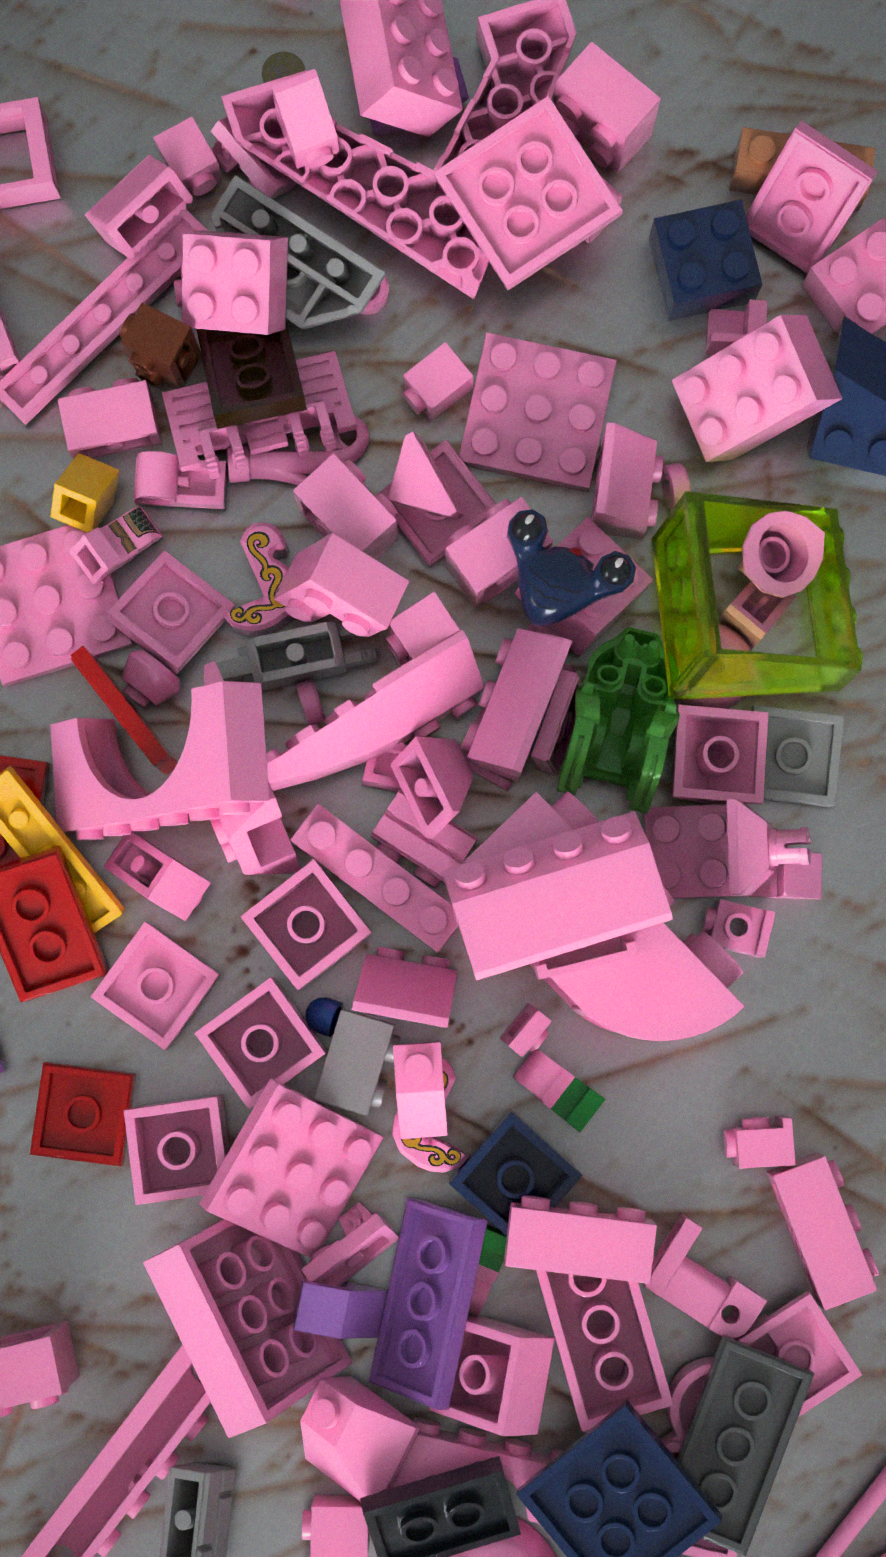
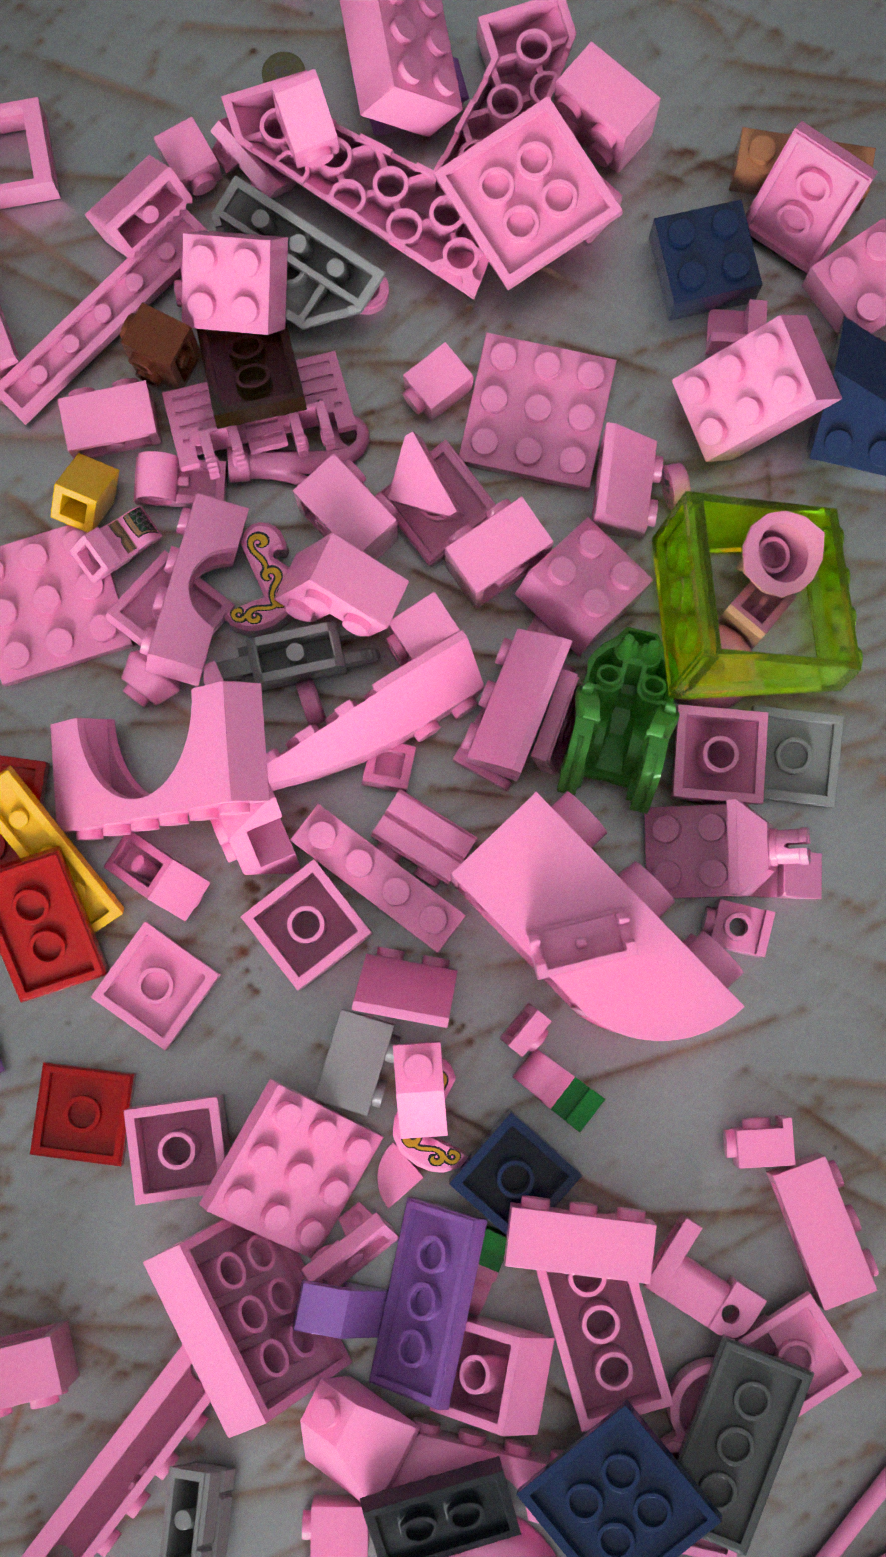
red tile [70,646,178,774] -> none
bright pink brick [194,977,328,1109] -> none
blue hinge [305,997,343,1037] -> none
bright pink slope [390,736,474,839] -> none
bright pink slope [442,811,673,981] -> none
dark blue head [507,509,636,627] -> none
none -> bright pink arch [140,493,249,686]
none -> bright pink tile [377,1141,424,1208]

